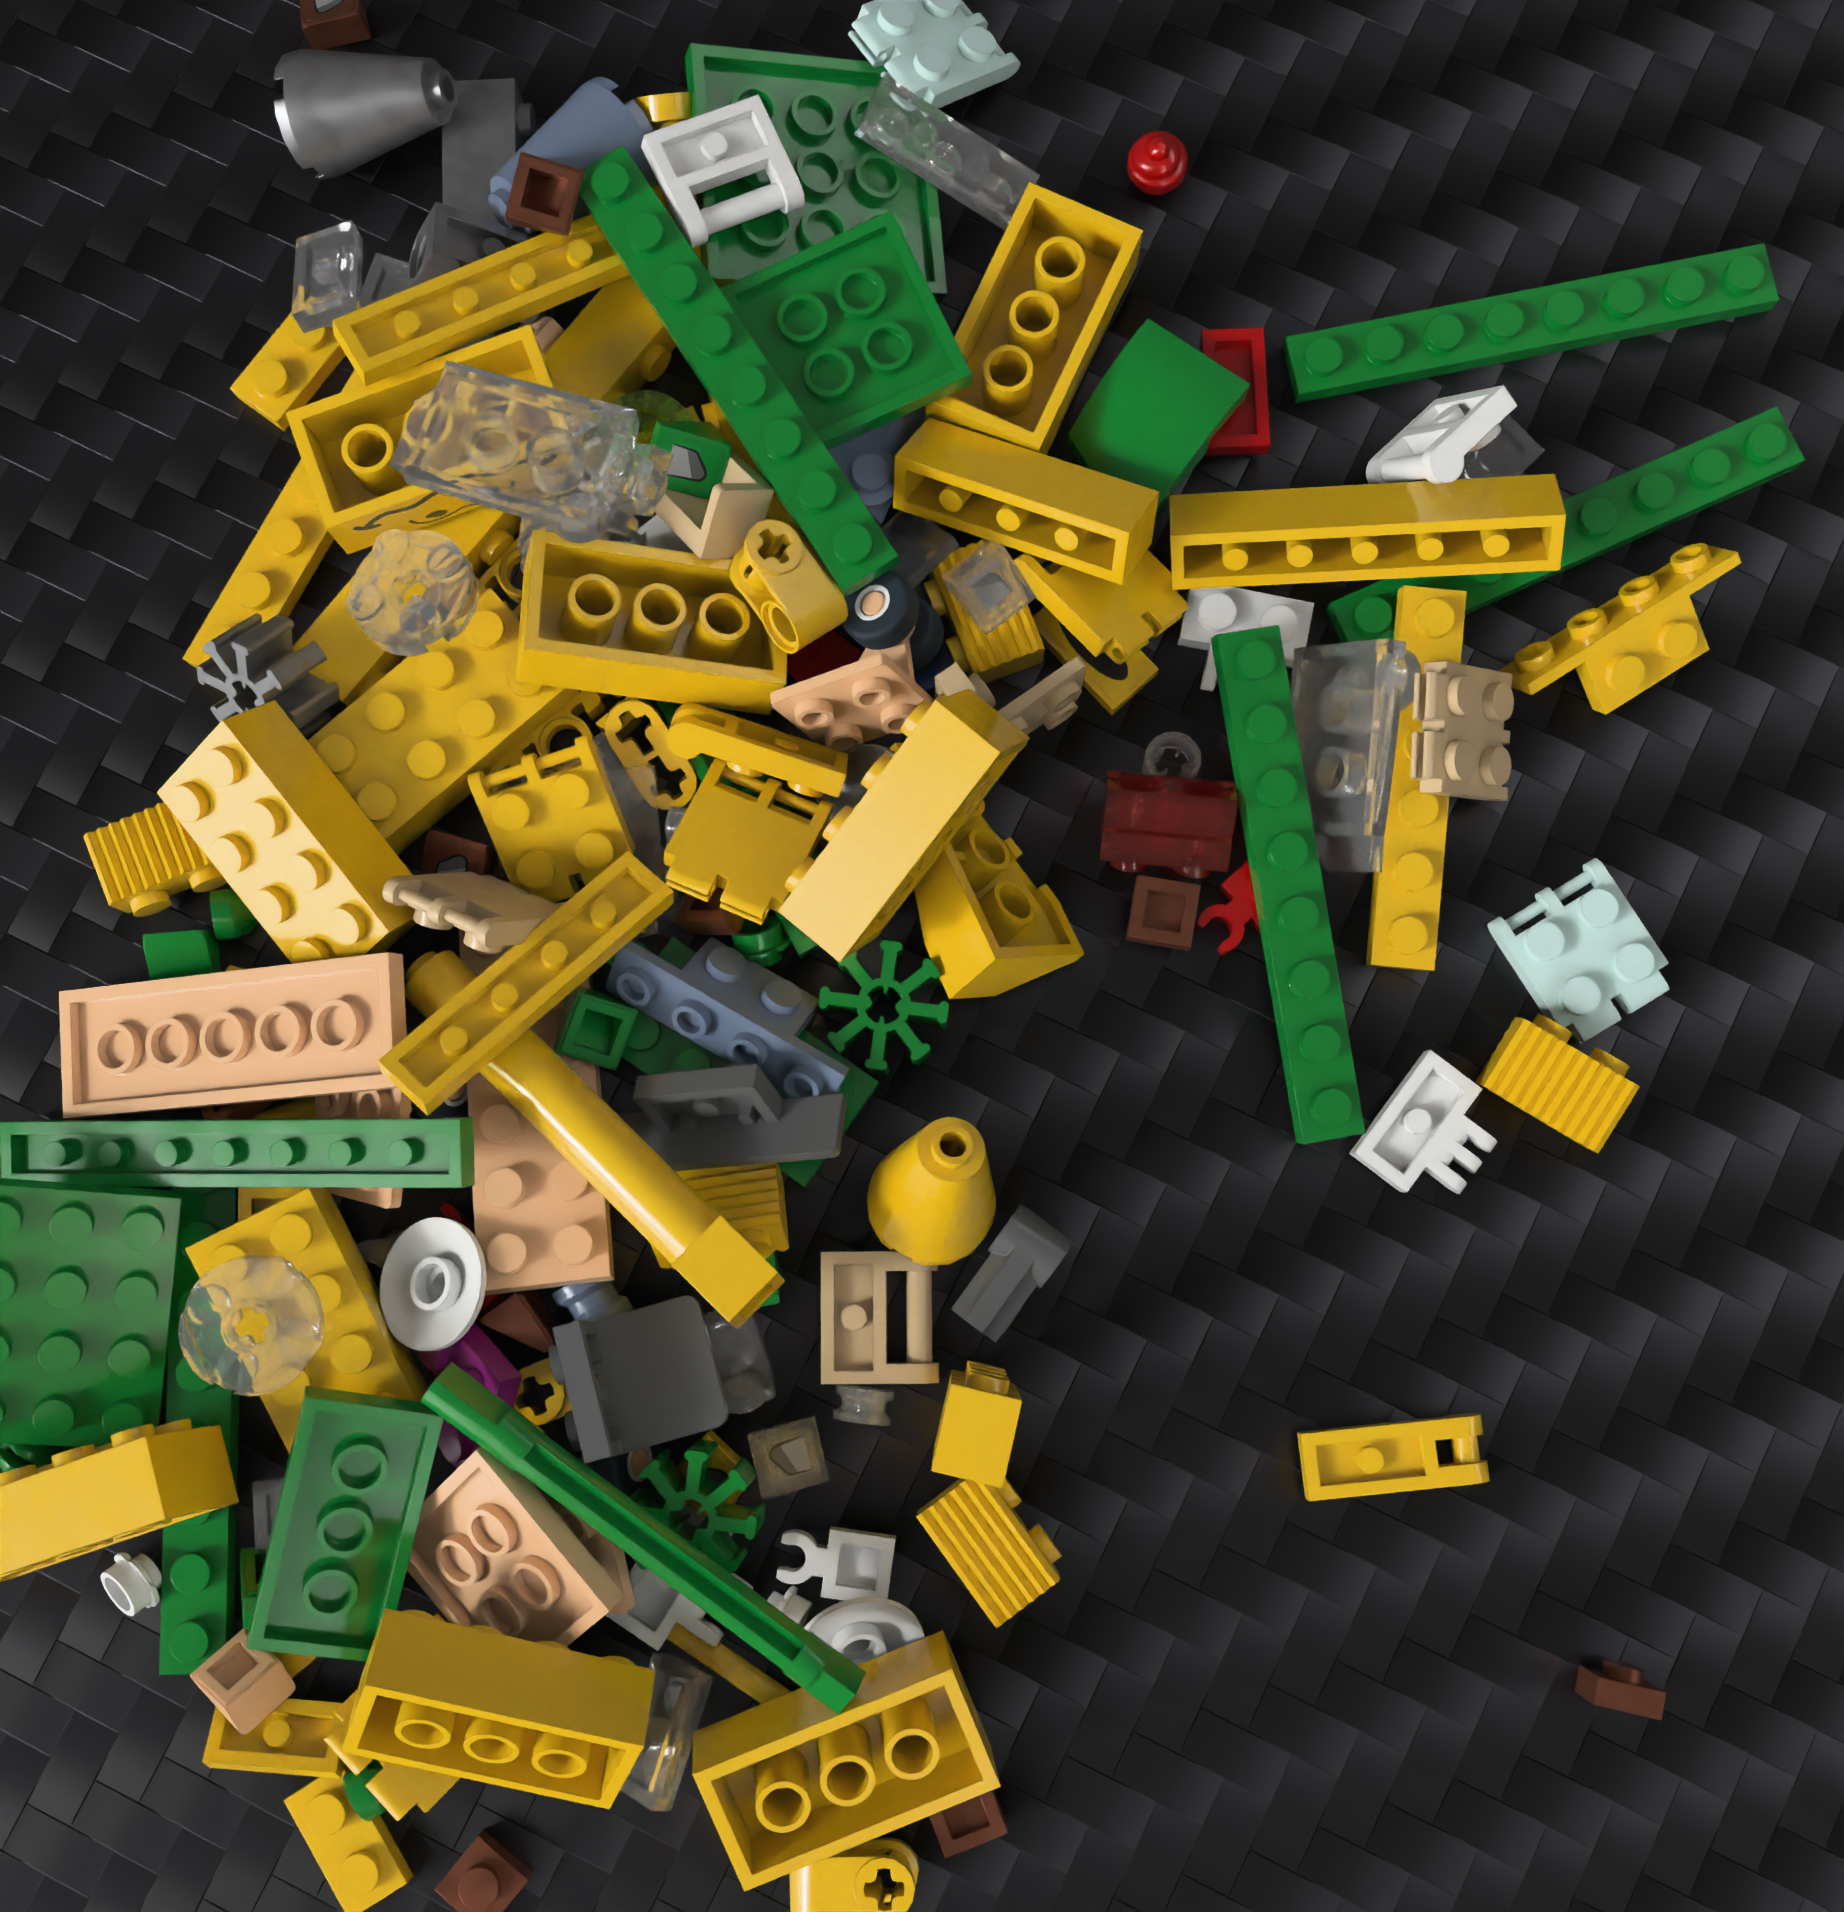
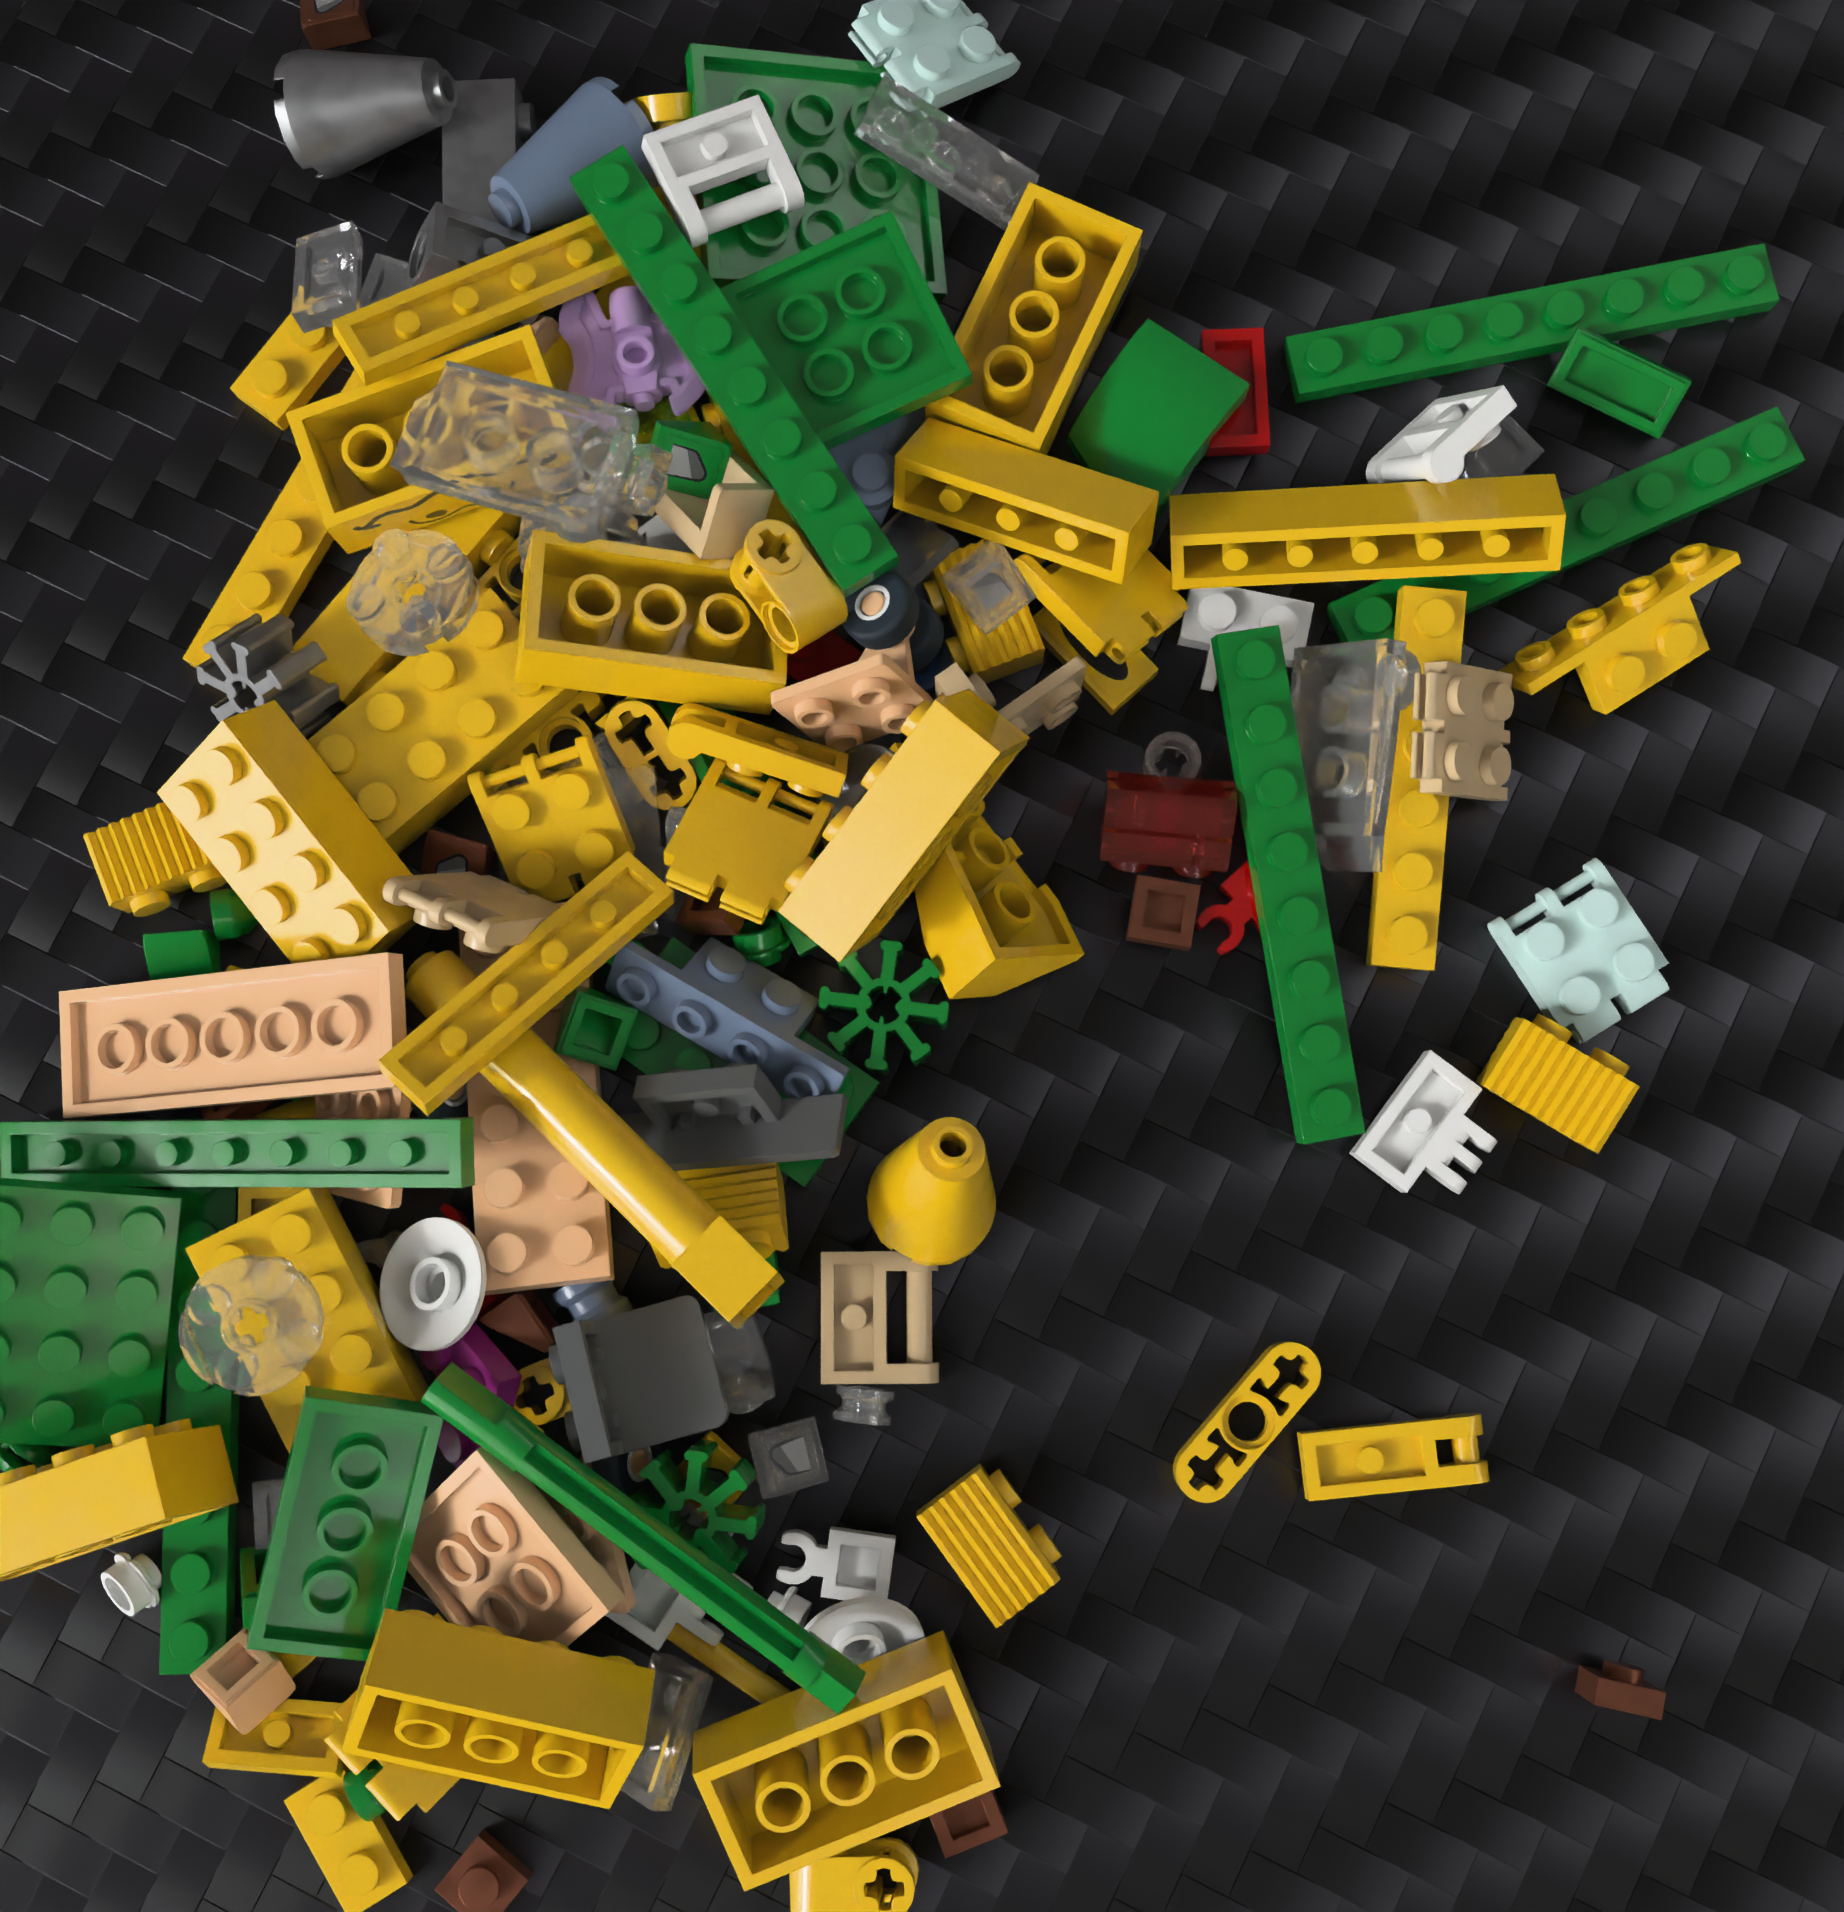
copper slope [505,151,584,237] -> none
yellow brick [931,1360,1022,1488] -> none
dark grey piece [951,1203,1074,1342] -> none
red plate [1127,131,1188,195] -> none
none -> lavender piece [558,286,705,426]
none -> yellow beam [1173,1341,1321,1503]
none -> green tile [1547,325,1692,439]

